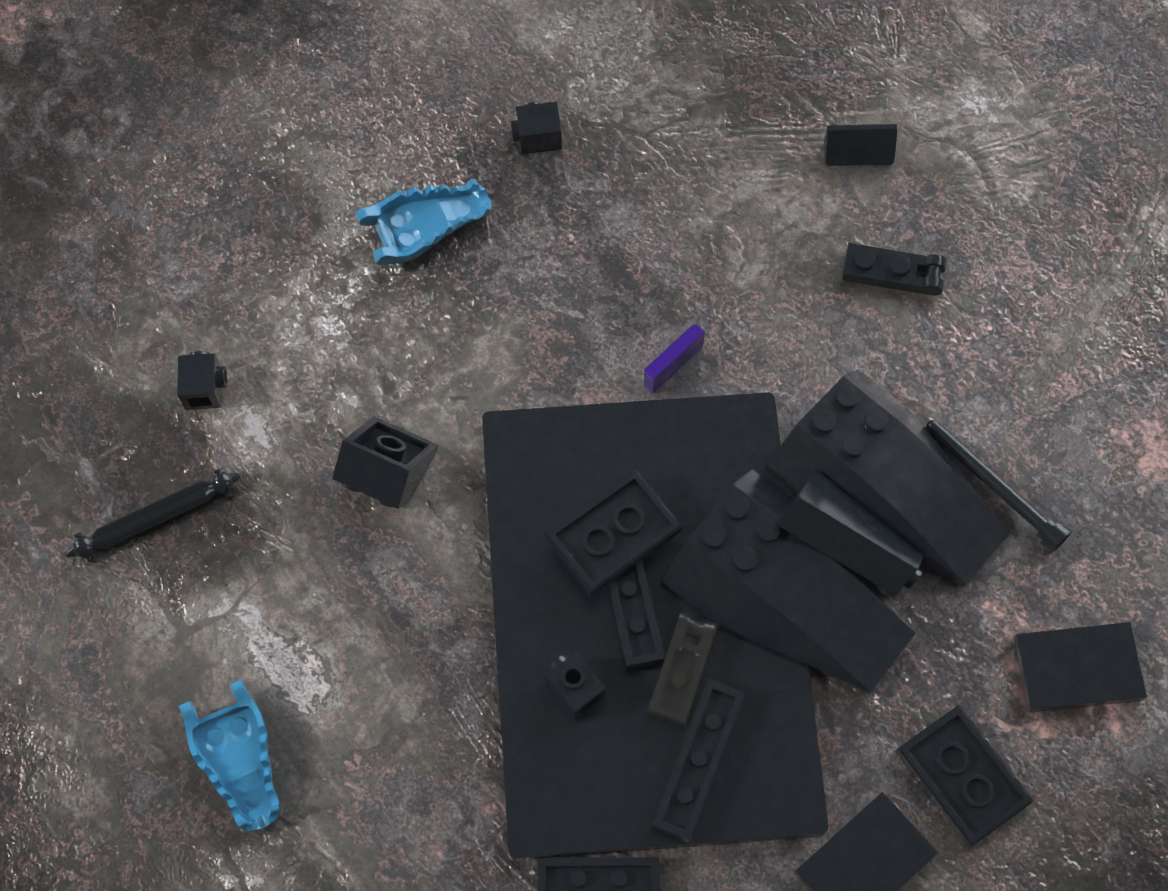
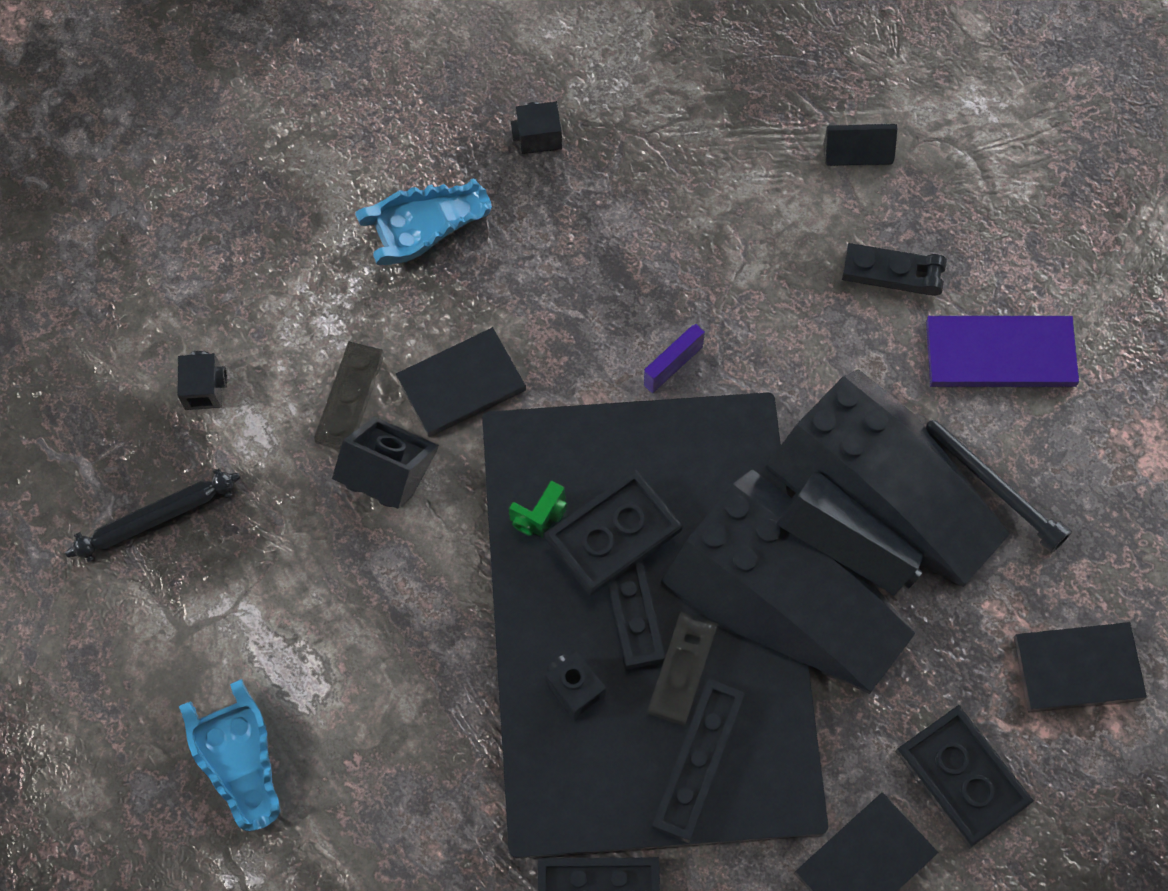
none -> clear smoke plate [314,341,384,450]
none -> black tile [396,327,526,438]
none -> green bracket [509,480,568,538]
none -> dark purple tile [926,316,1079,387]

